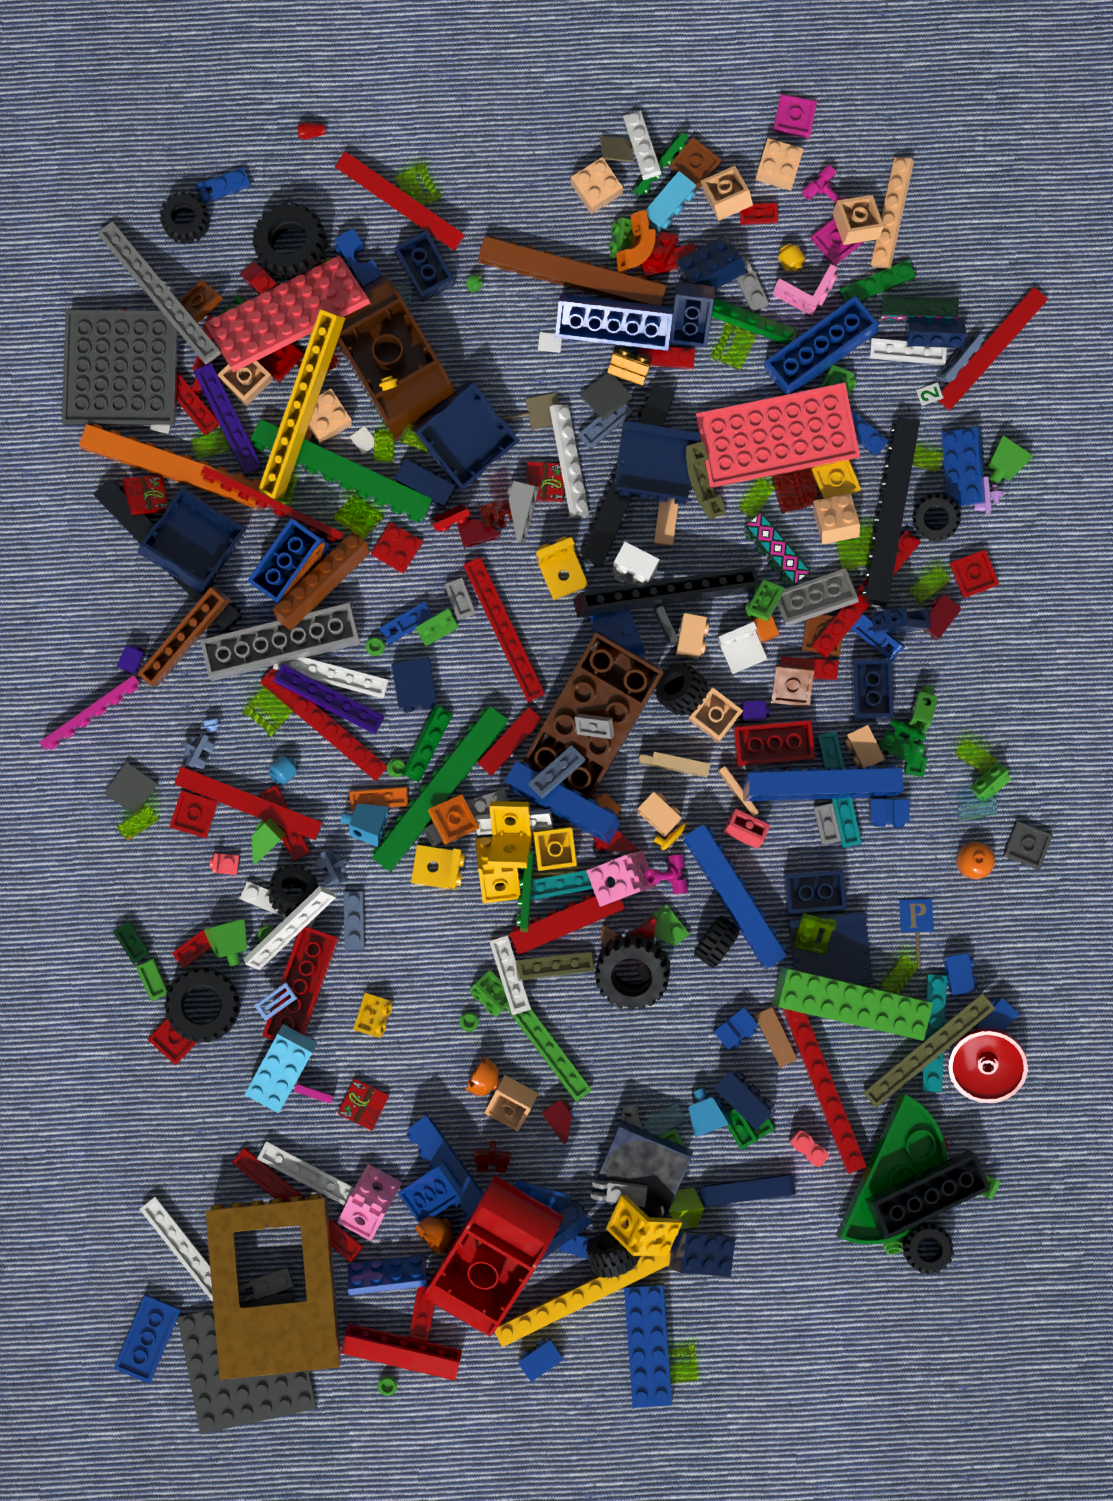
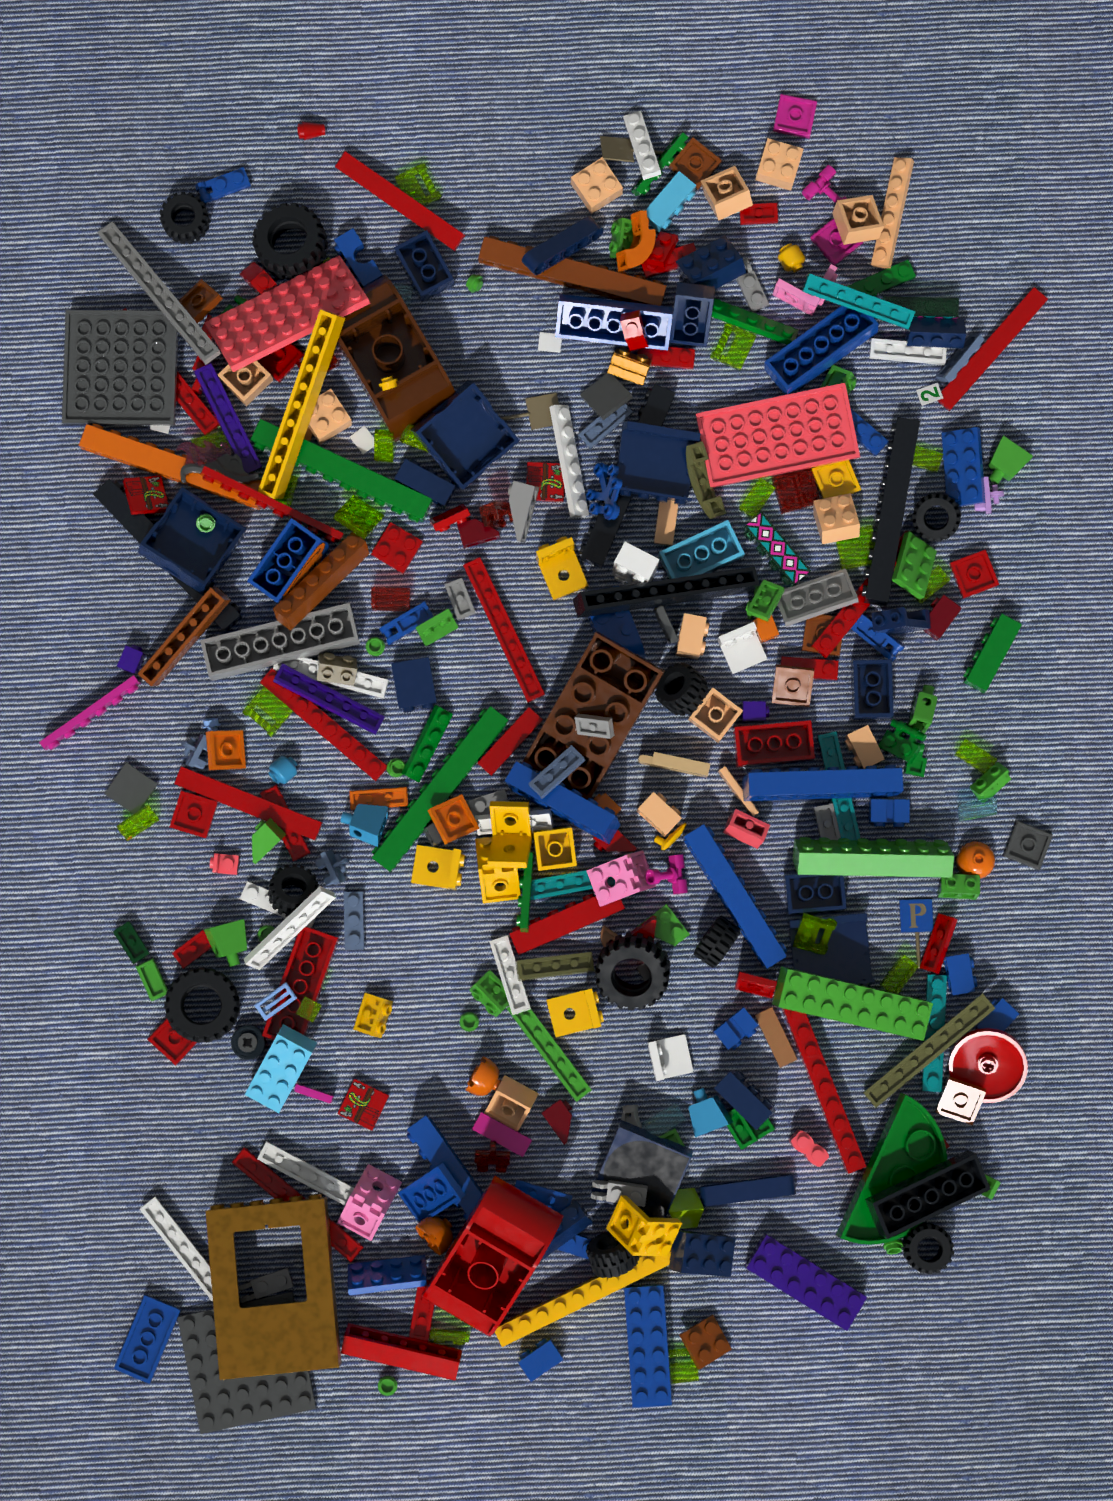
none -> piece [176,440,259,484]
none -> bright green plate [196,514,215,533]
none -> orange plate [206,730,246,770]
none -> black wheel [231,1025,266,1060]
none -> clear neon green tile [296,996,322,1023]
none -> dark tan bracket [316,653,358,686]
none -> clear red hinge [371,587,411,612]
none -> clear neon green plate [430,1329,470,1345]
none -> dark pink tile [472,1112,532,1157]
none -> dark blue beam [522,216,604,275]
none -> yellow bracket [546,988,604,1037]
none -> blue plant [586,462,623,520]
none -> red slope [620,310,649,351]
none -> white bracket [647,1034,693,1081]
none -> medium azure brick [658,520,745,579]
none -> dark orange plate [679,1315,732,1369]
none -> red tile [735,972,777,998]
none -> dark purple brick [745,1233,867,1331]
none -> brick [793,837,954,878]
none -> teal plate [802,273,915,330]
none -> bright green plate [892,531,937,600]
none -> red plate [920,913,958,974]
none -> plate [936,1076,986,1125]
none -> bright green bracket [938,874,980,900]
none -> green brick [963,614,1022,693]

